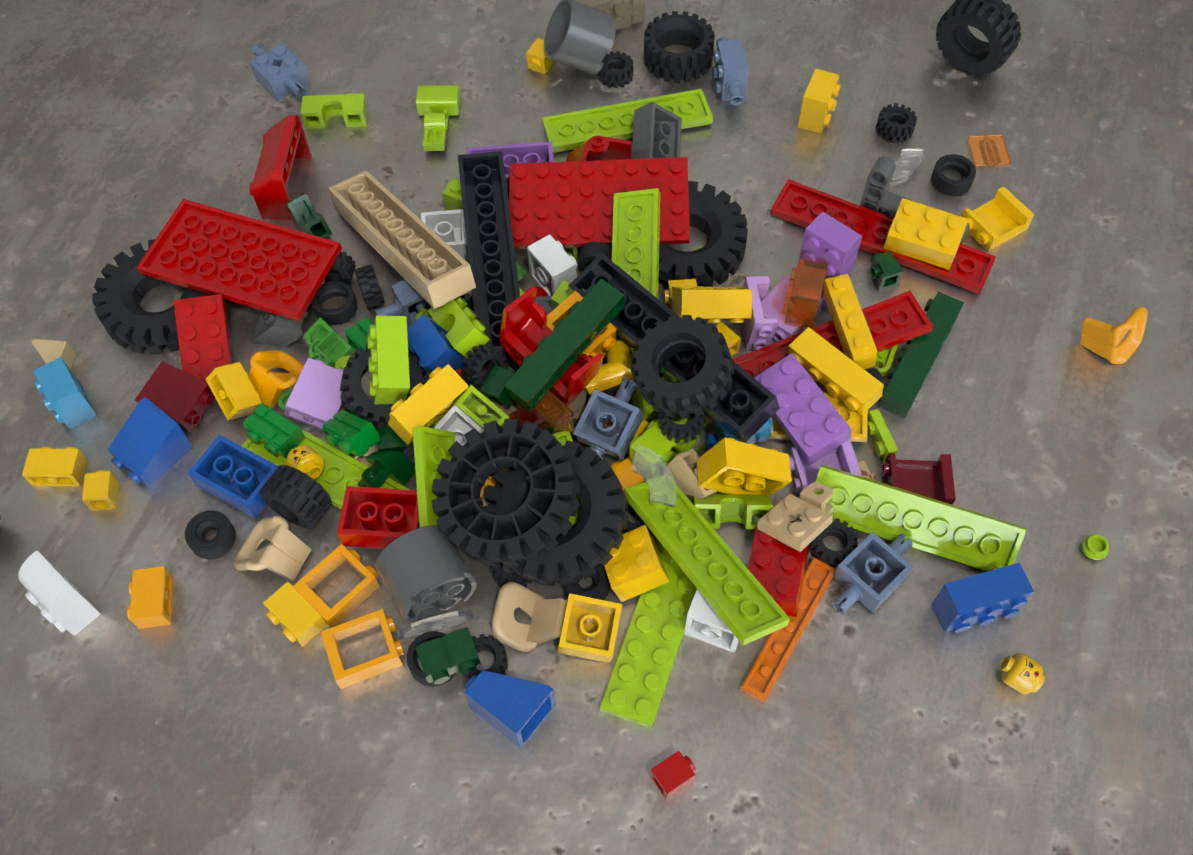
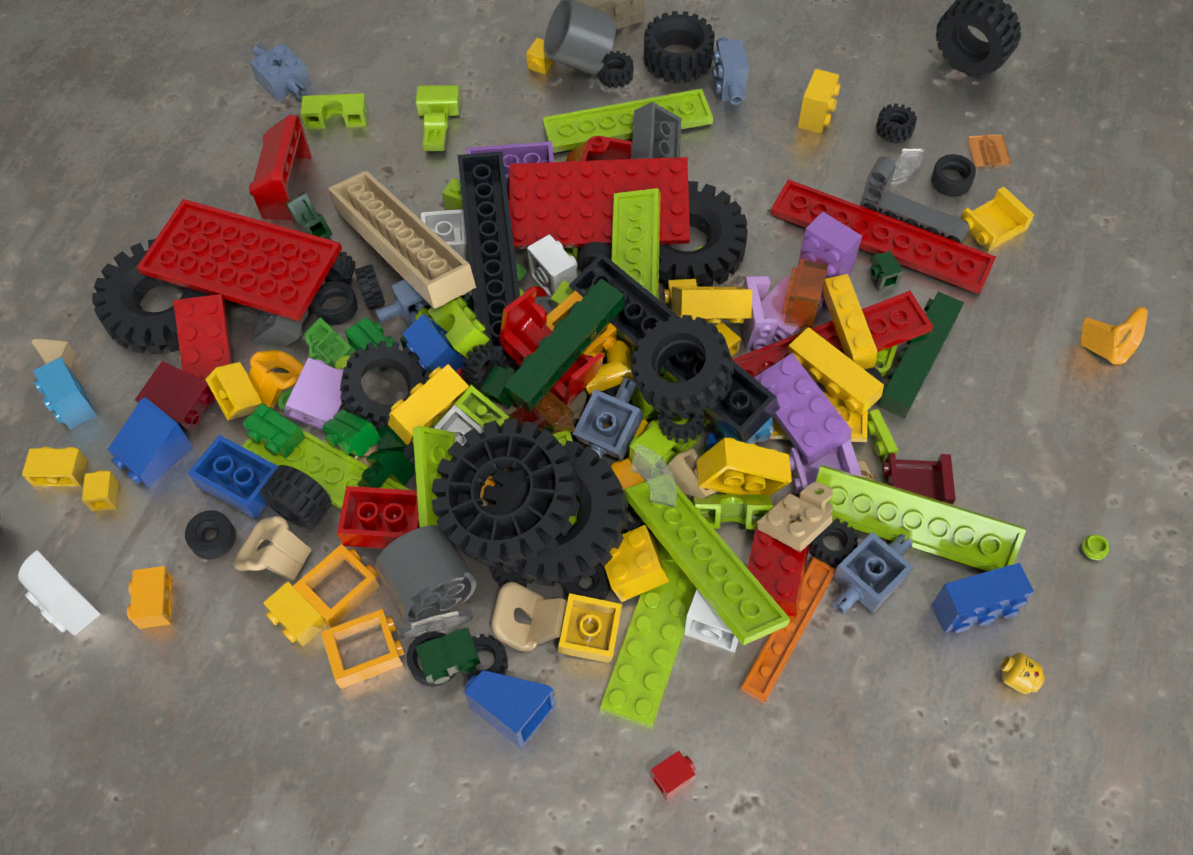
yellow head [286,445,324,479] -> none
lime brick [367,316,410,404] -> none
yellow brick [884,198,969,270] -> none

